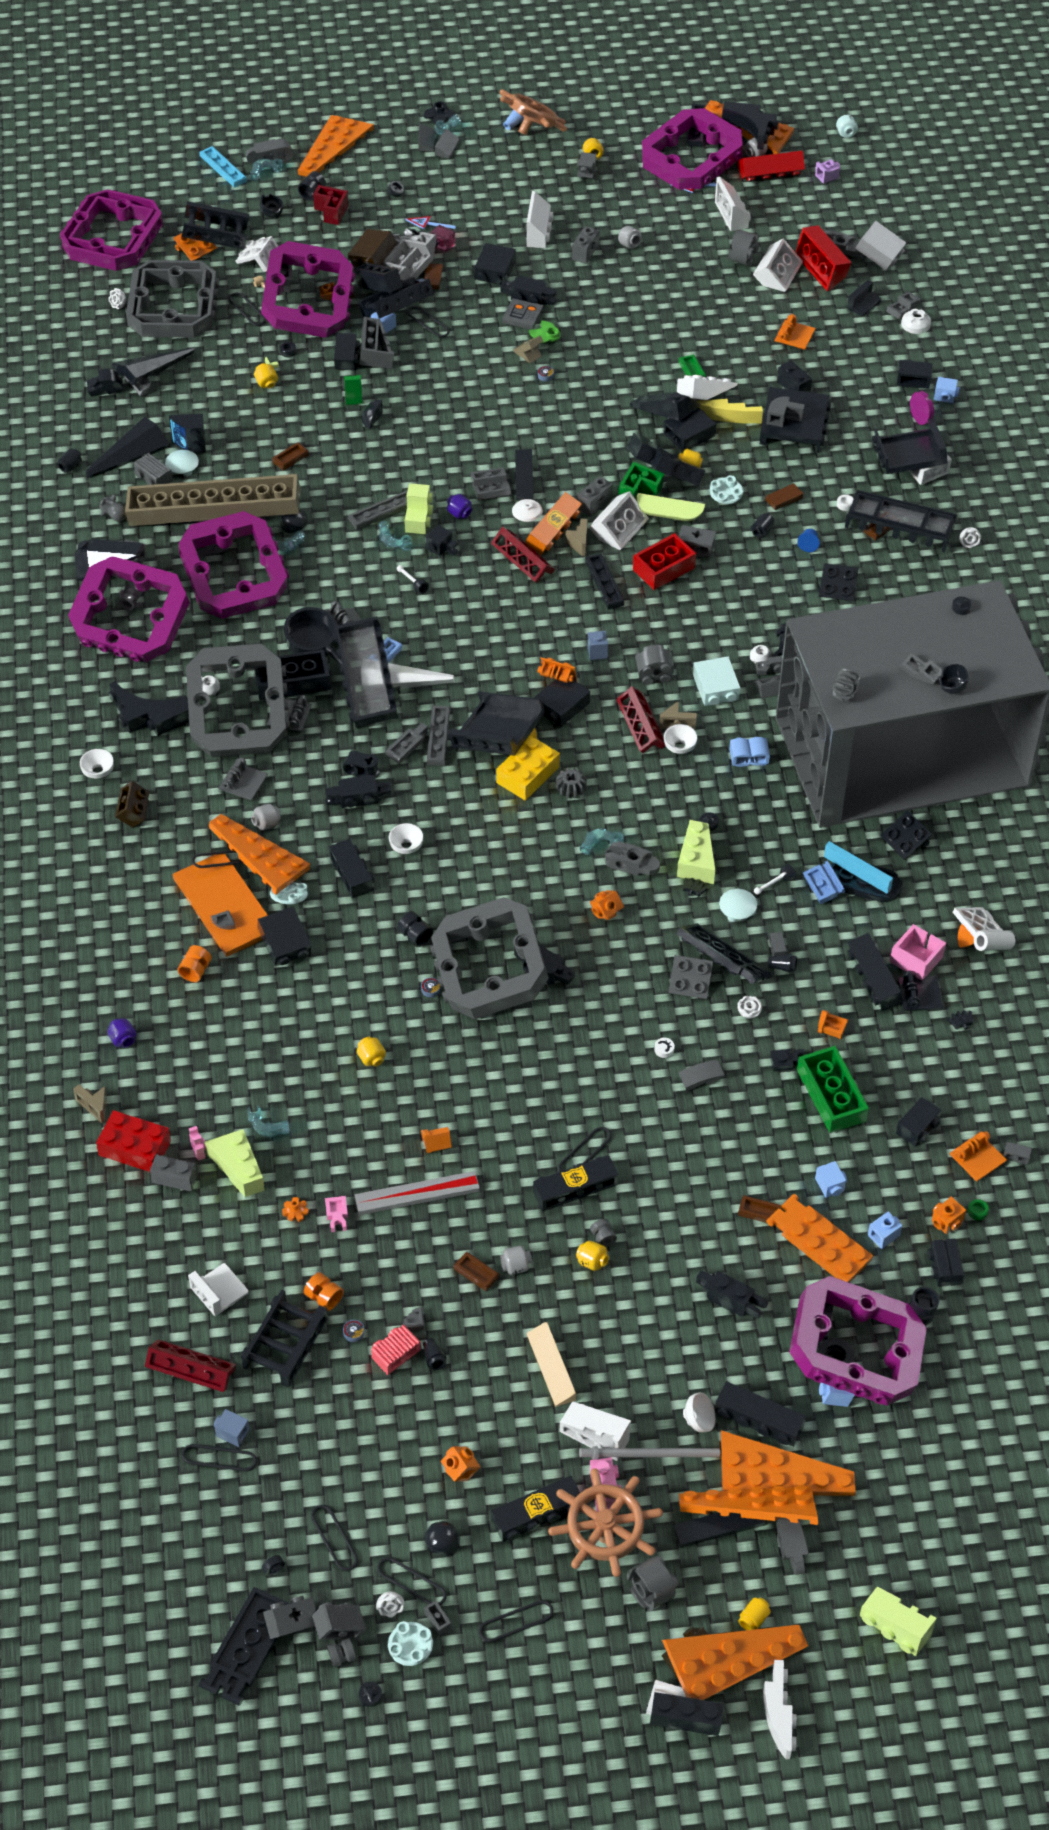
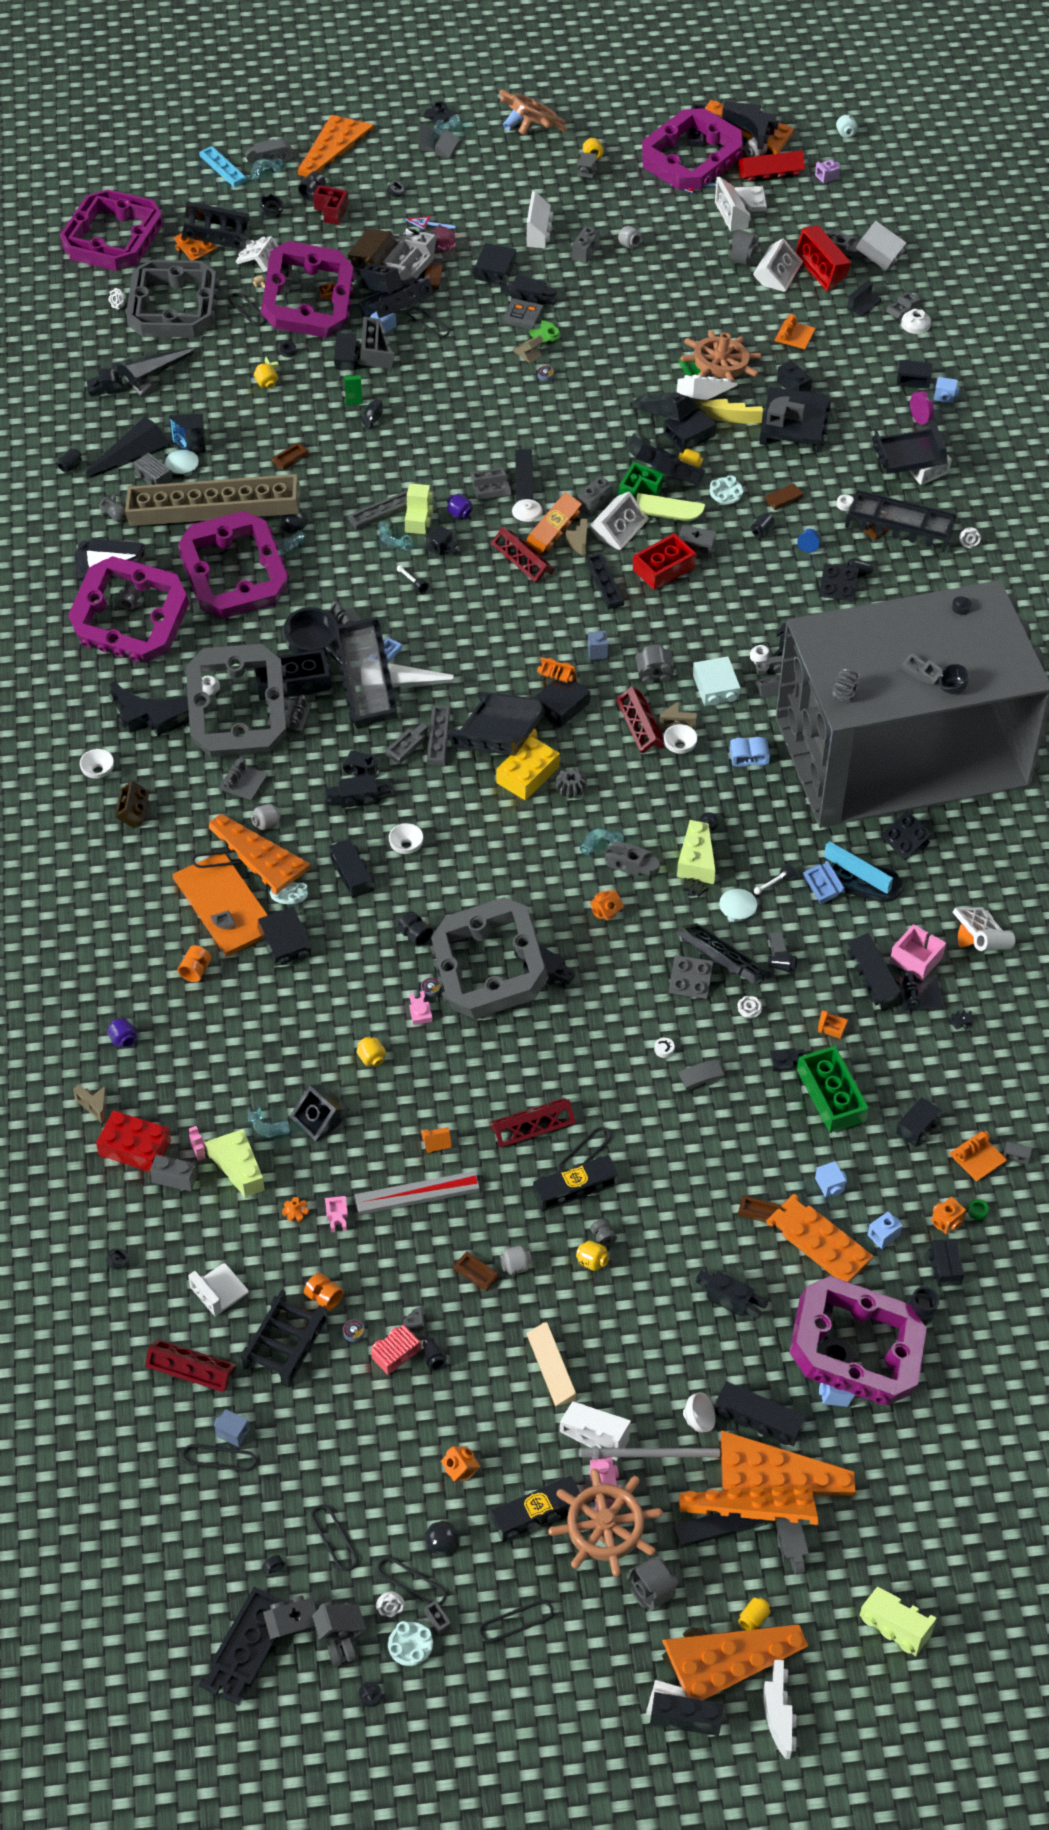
none -> black tile [106,1248,128,1270]
none -> black slope [289,1084,350,1142]
none -> bright pink plate [409,991,432,1025]
none -> dark red fence [489,1098,576,1147]
none -> nougat piece [680,330,762,382]
none -> white wing [734,186,767,212]
none -> black cone [847,558,873,574]

